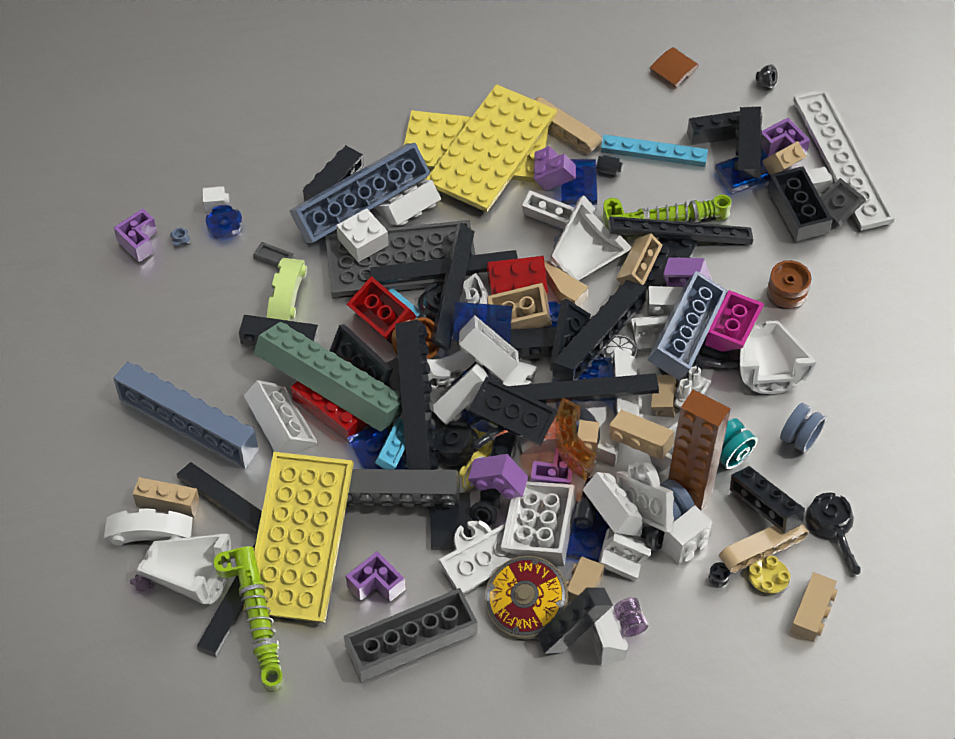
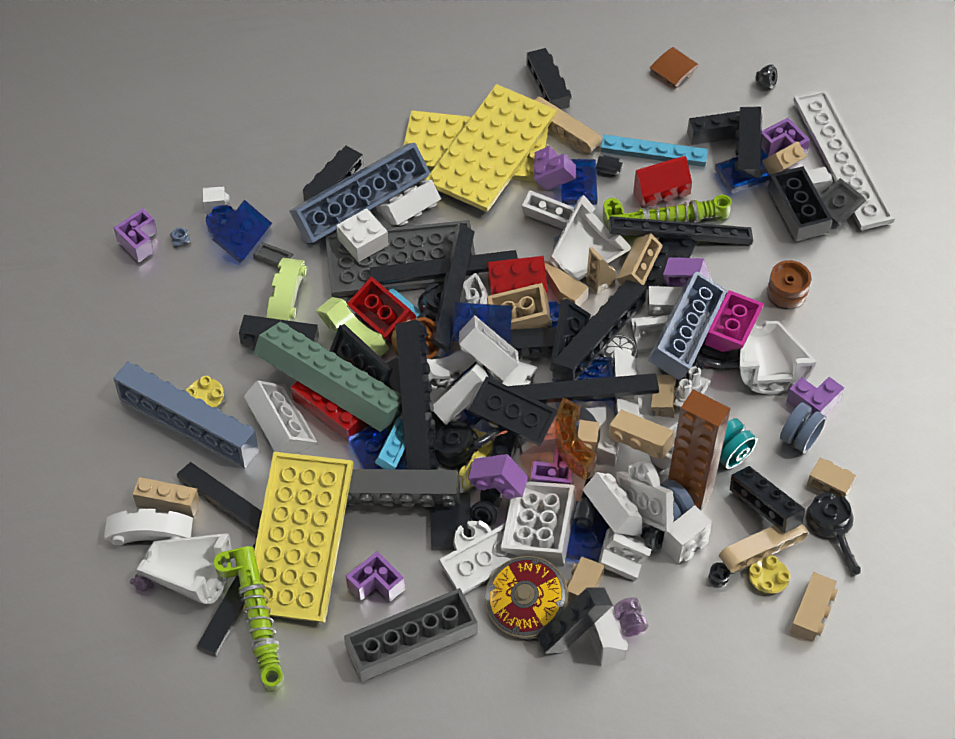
none -> light yellow dish [185,376,224,407]
none -> clear blue plate [212,200,272,263]
none -> yellowish green brick [316,297,389,357]
none -> black brick [526,48,572,109]
none -> tan slope [586,247,616,294]
none -> red slope [633,156,692,208]
none -> medium lavender brick [786,377,844,415]
none -> tan brick [807,458,856,498]

